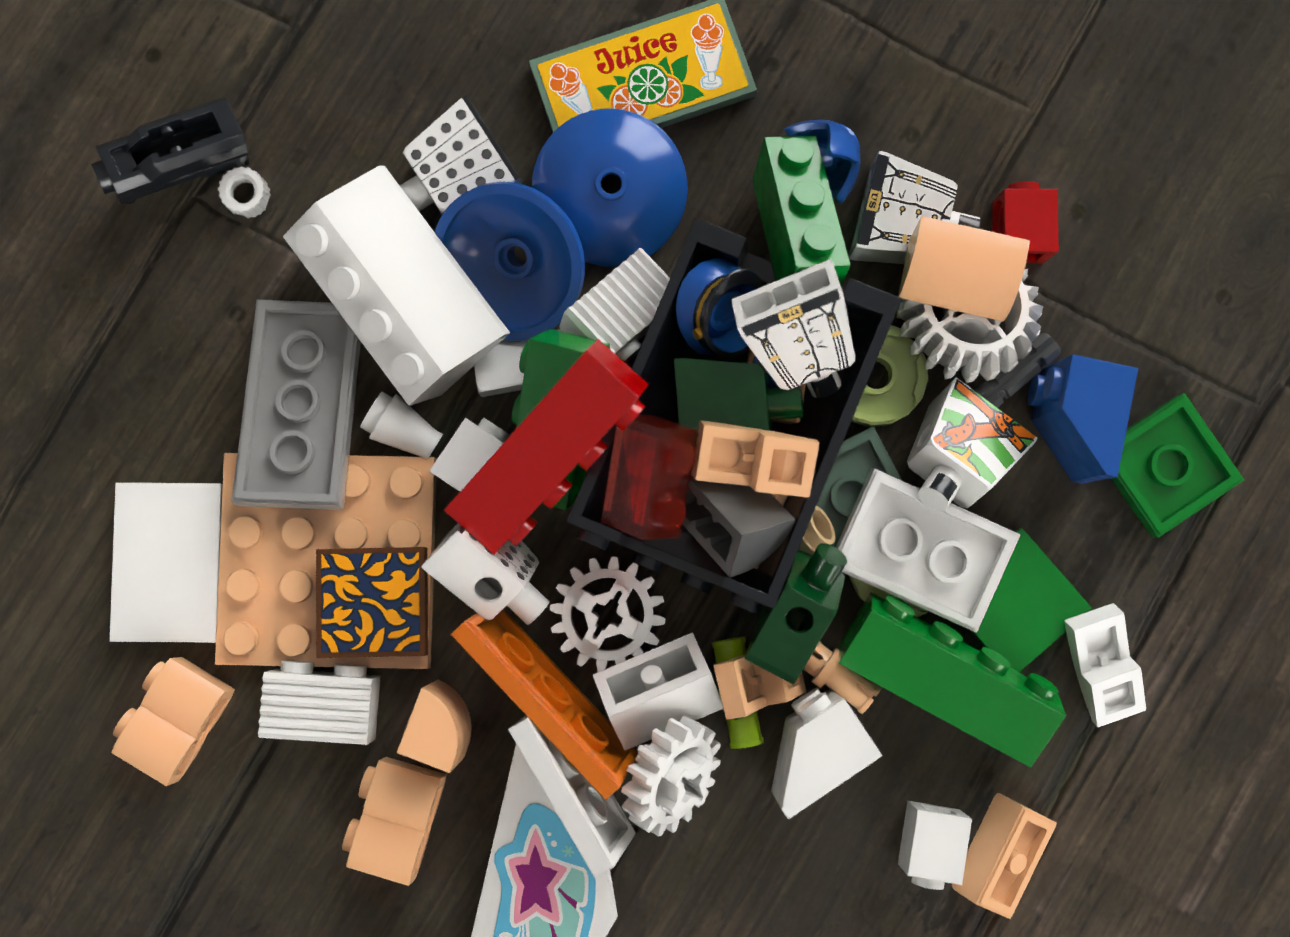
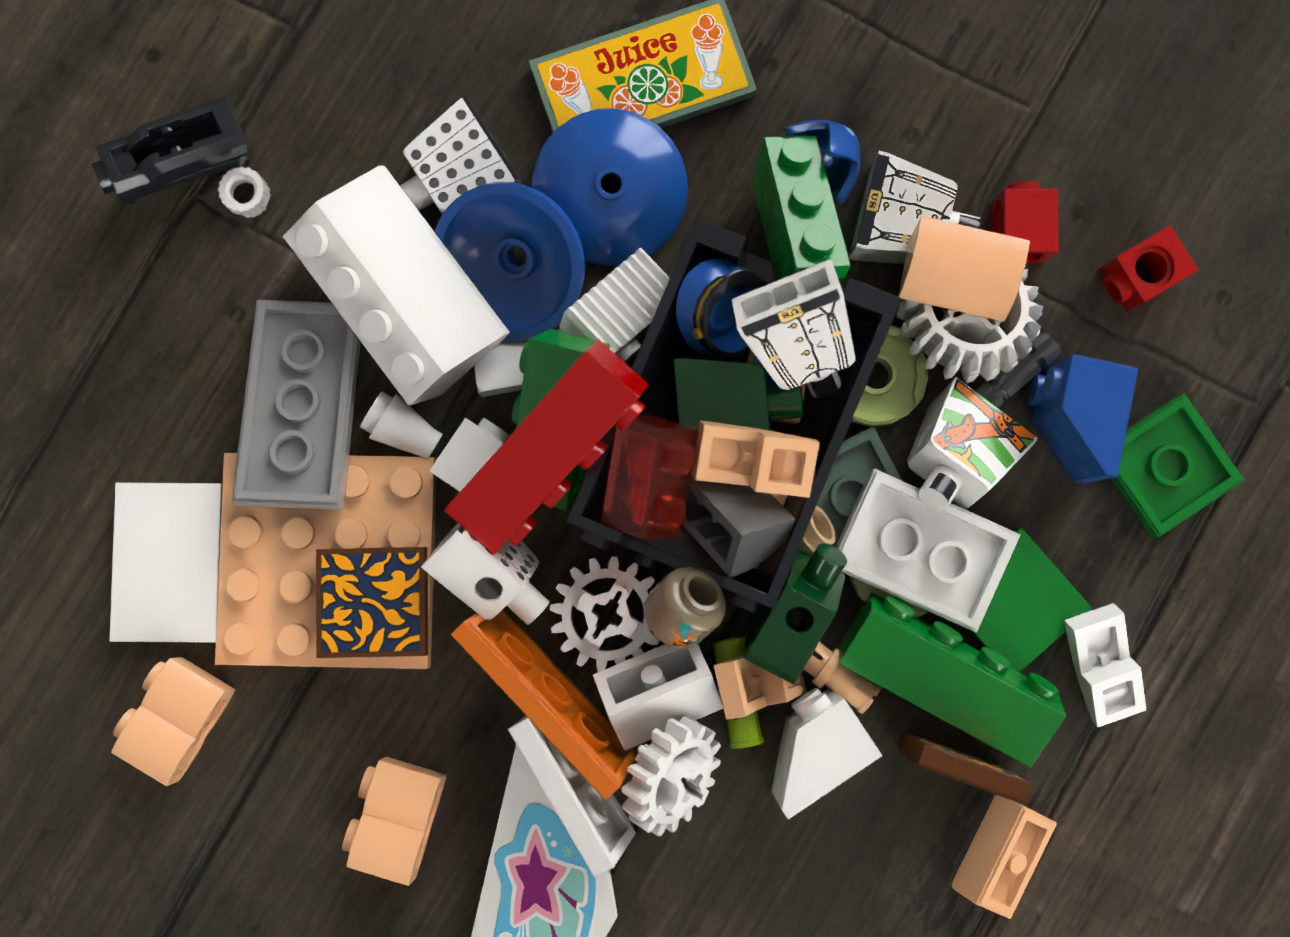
white brick [258,660,381,745] -> none
light nougat brick [397,680,472,773] -> none
white brick [898,801,972,890] -> none
none -> dark tan head [644,567,726,649]
none -> reddish brown tile [898,731,1032,804]
none -> red brick [1099,225,1199,312]

